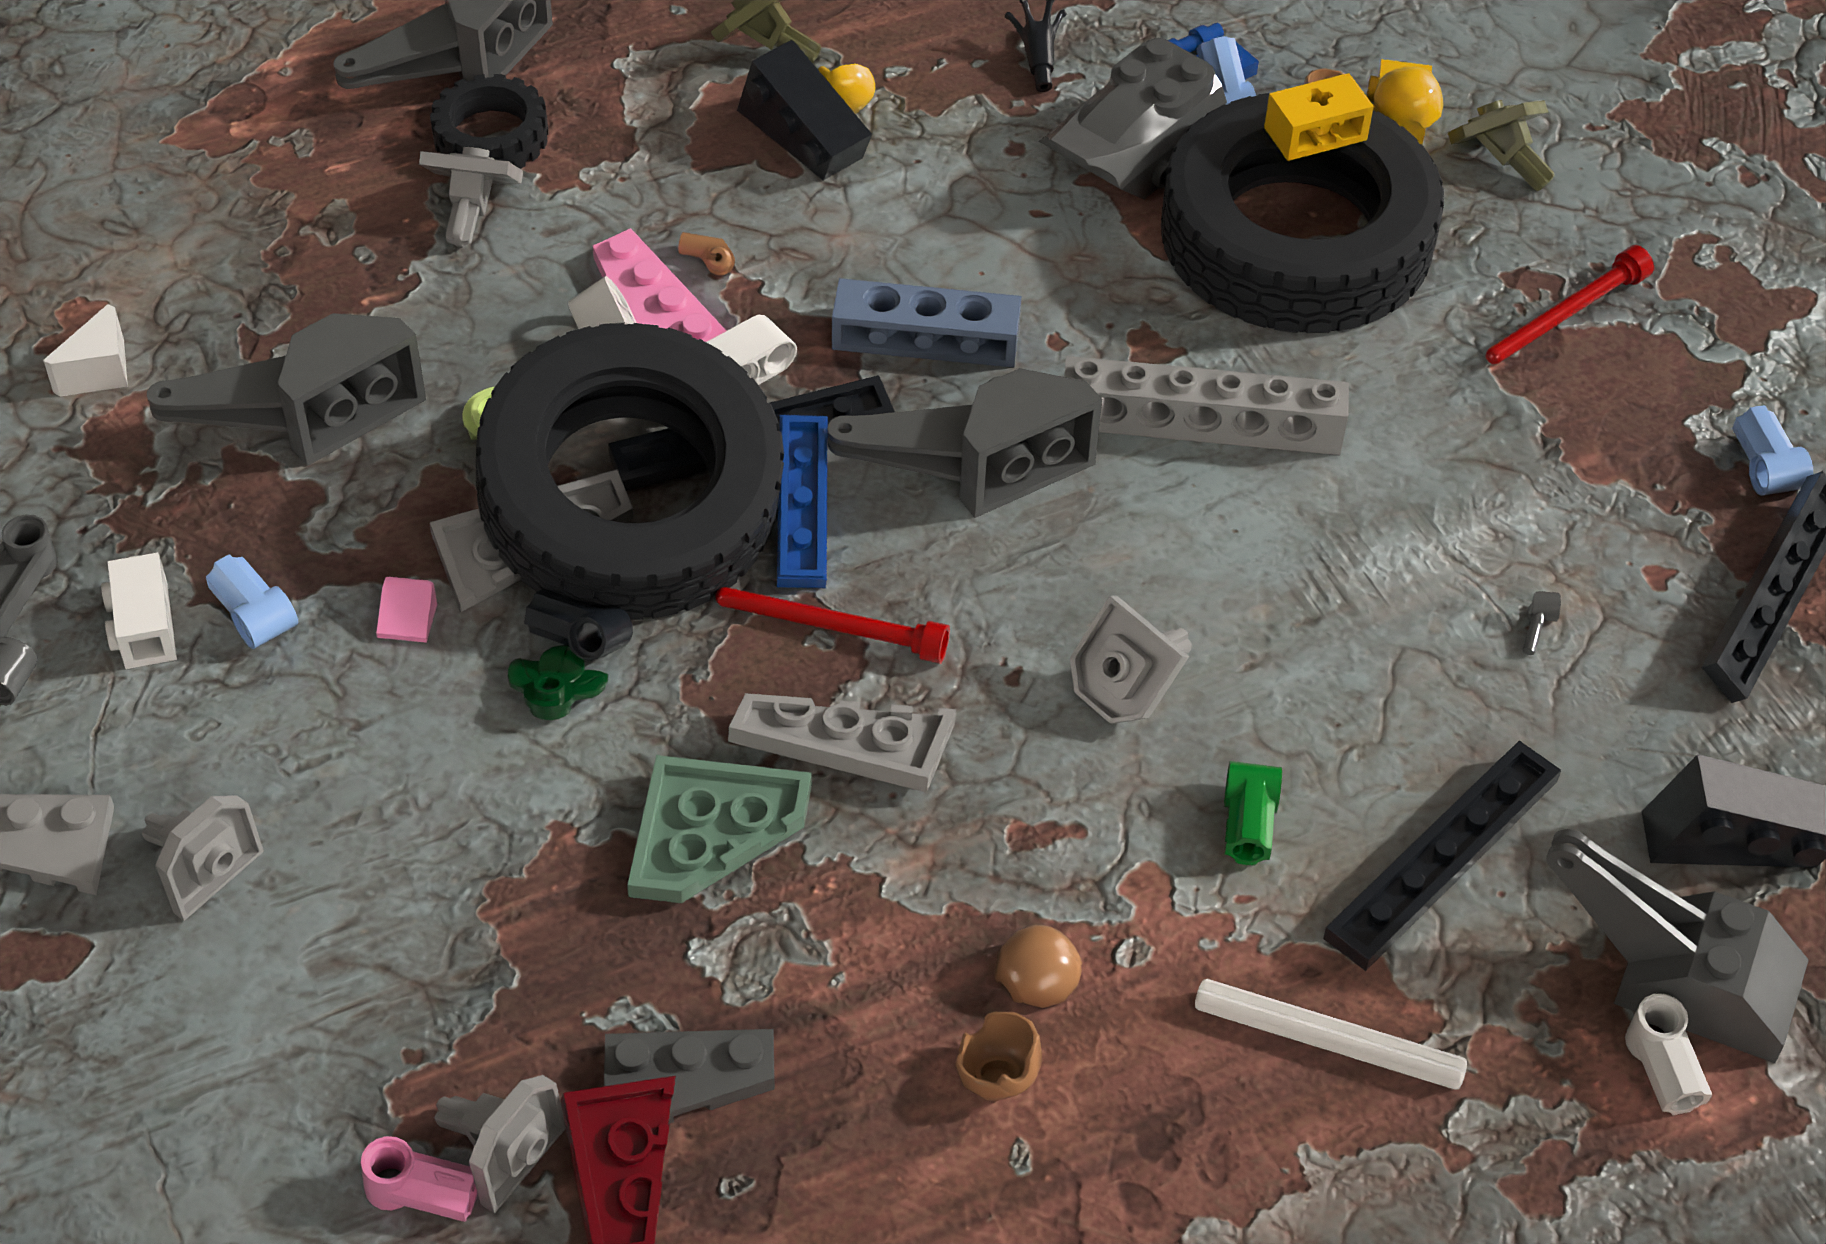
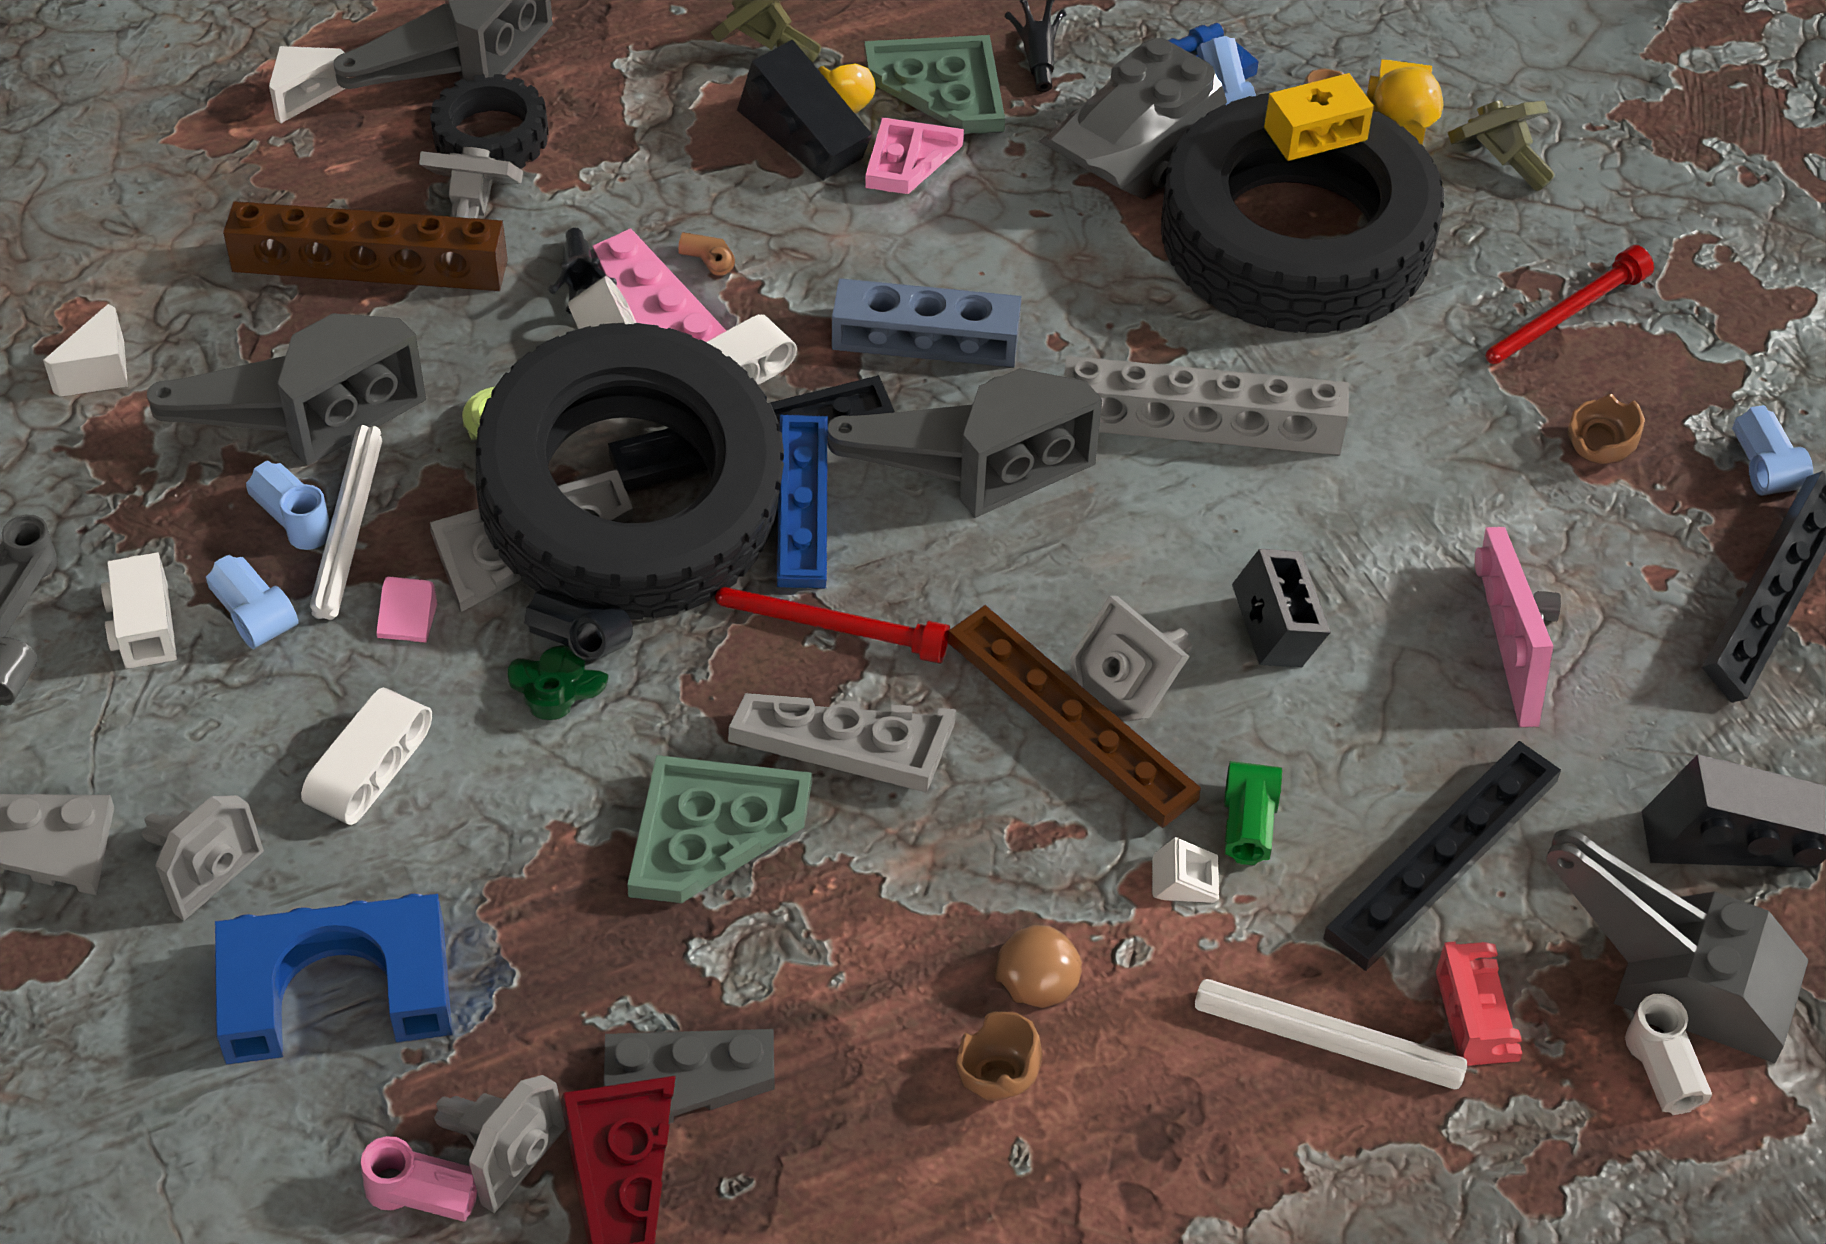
none -> blue arch [215,894,452,1065]
none -> reddish brown brick [223,201,508,291]
none -> light blue piece [246,460,331,550]
none -> white slope [269,46,349,123]
none -> white beam [301,687,432,825]
none -> white axle [310,425,382,620]
none -> black piece [548,228,617,314]
none -> sand green plate [864,35,1005,134]
none -> bright pink wing [865,118,964,194]
none -> reddish brown plate [948,605,1201,828]
none -> white slope [1152,837,1219,903]
none -> black brick [1232,549,1331,667]
none -> coral hinge [1435,942,1522,1066]
none -> bright pink wing [1475,527,1553,727]
none -> medium nougat hair [1567,394,1645,464]

